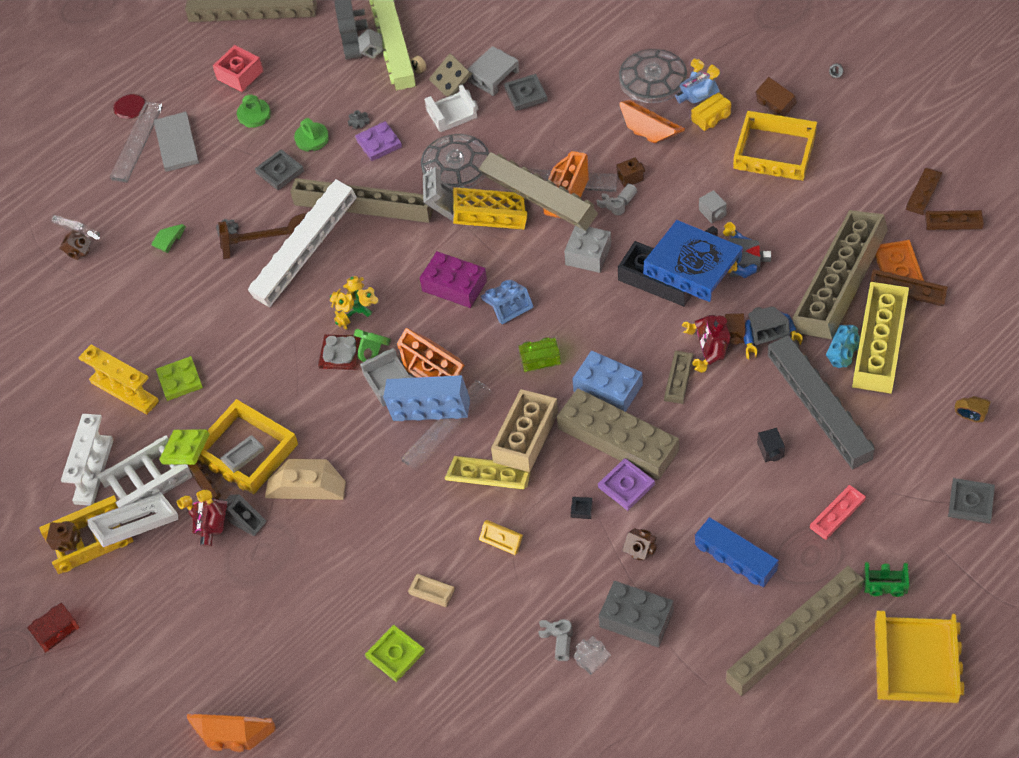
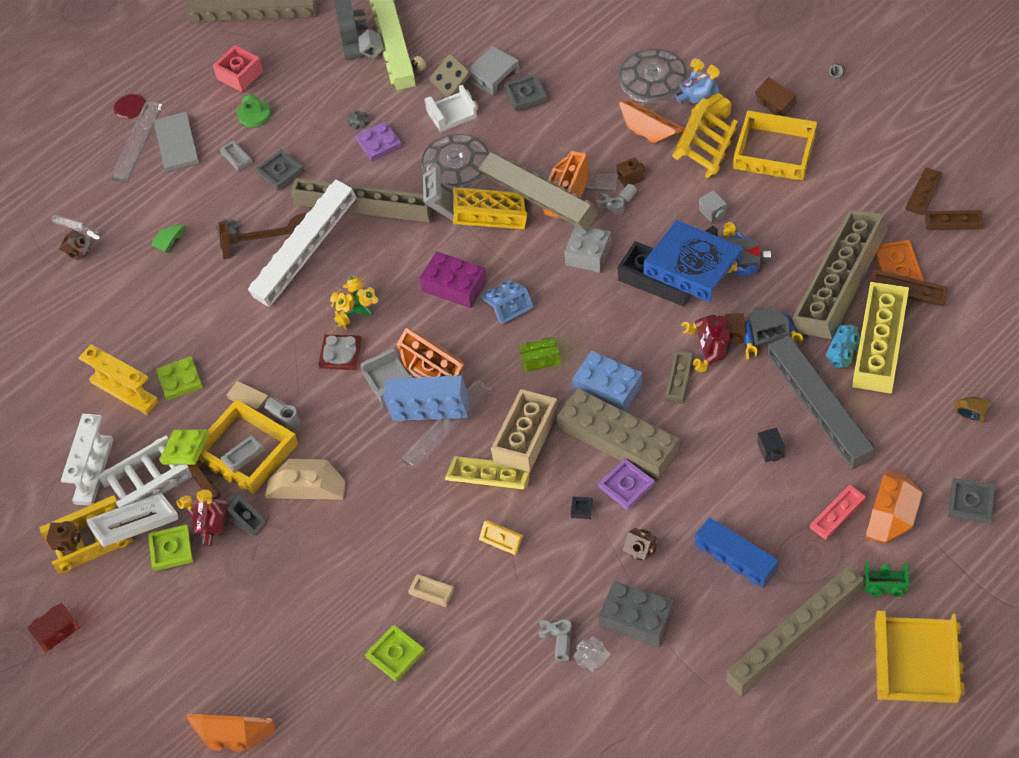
bright green tile [294,118,329,151] -> none
bright green tile [353,329,391,362] -> none
none -> lime plate [148,525,193,571]
none -> light grey tile [220,140,253,172]
none -> tan tile [226,381,269,412]
none -> light grey piece [264,397,301,430]
none -> yellow fence [672,98,738,179]
none -> orange wedge [866,469,923,544]

